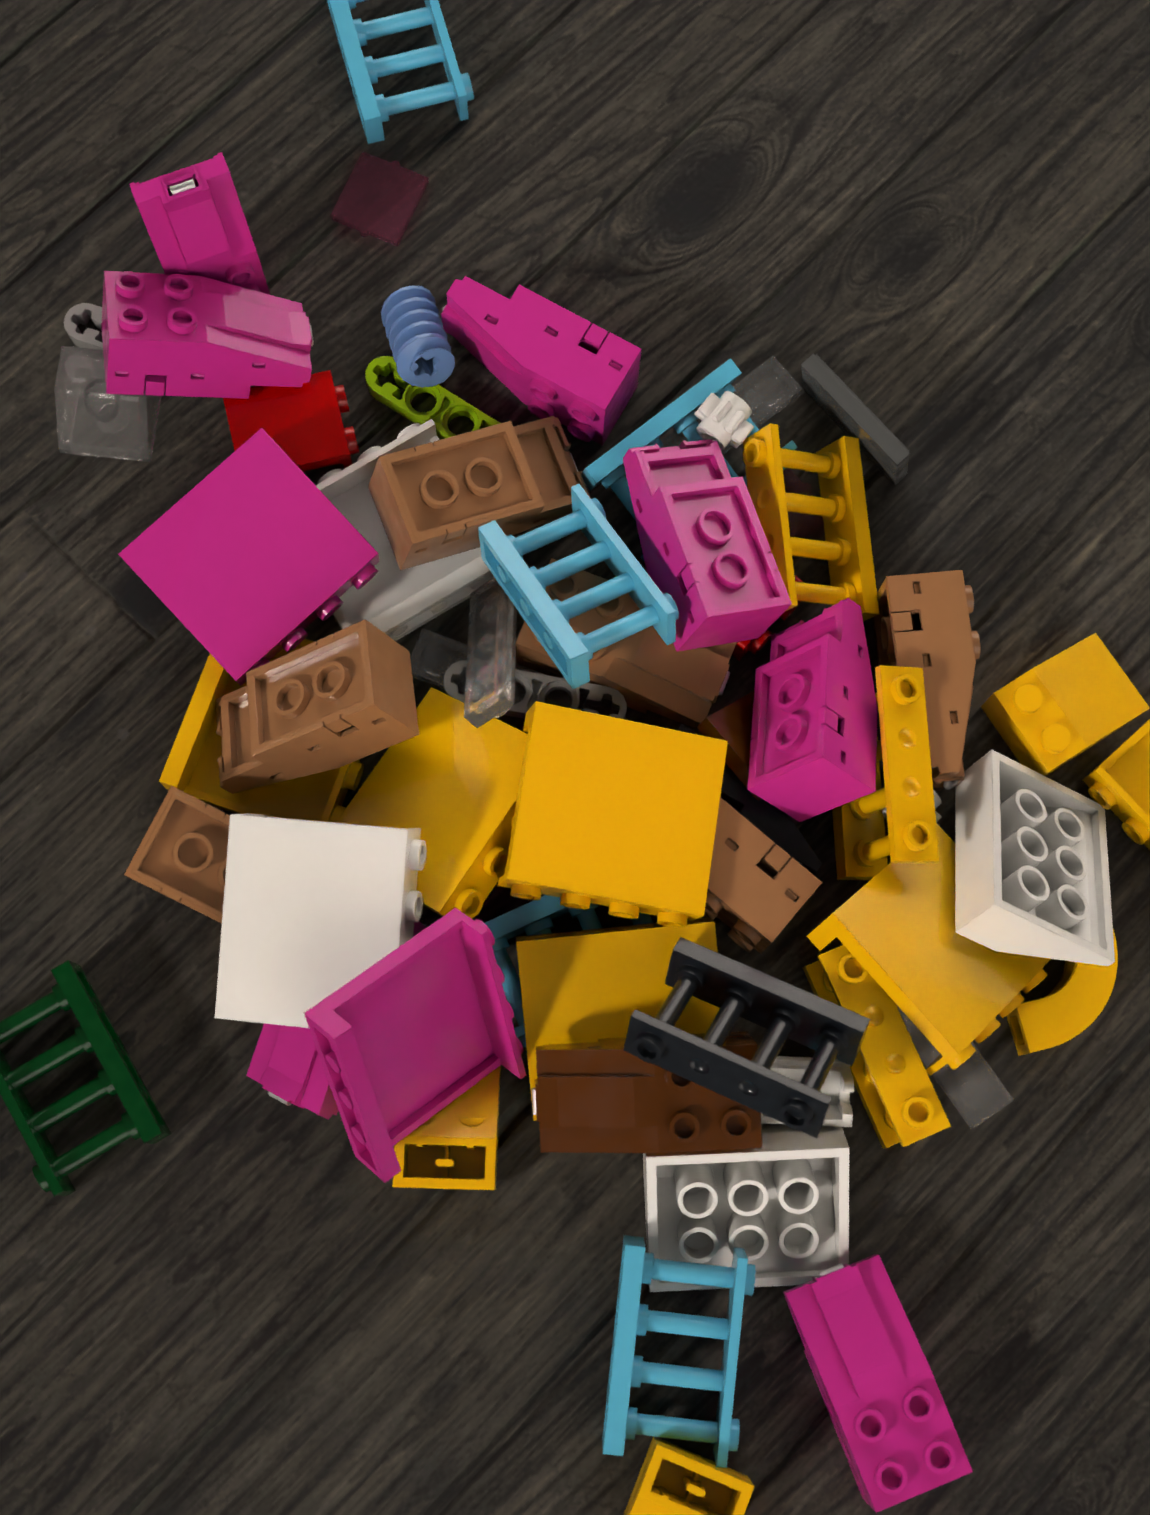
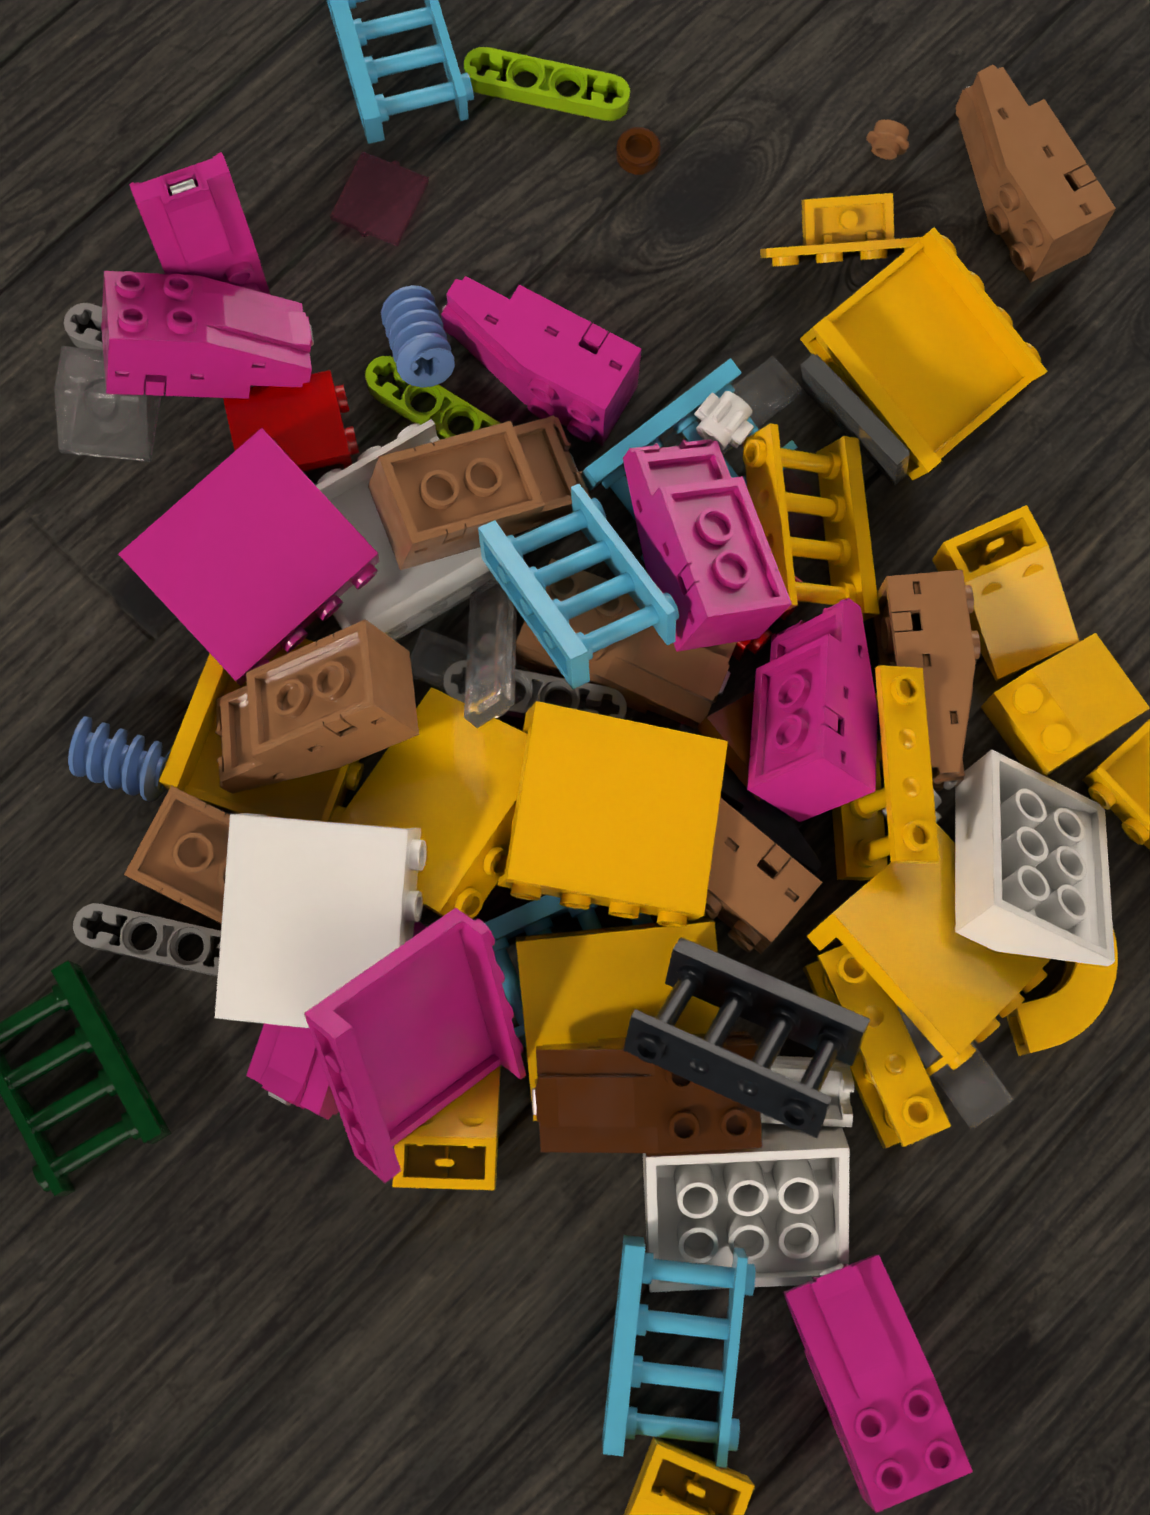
none -> medium blue piece [68,716,171,802]
none -> light grey beam [73,903,221,977]
none -> lime beam [464,47,630,121]
none -> reddish brown tile [616,127,661,175]
none -> yellow bracket [760,193,922,267]
none -> yellow panel [800,227,1047,481]
none -> medium nougat plate [867,120,909,160]
none -> yellow slope [932,505,1080,681]
none -> medium nougat piece [956,65,1116,283]

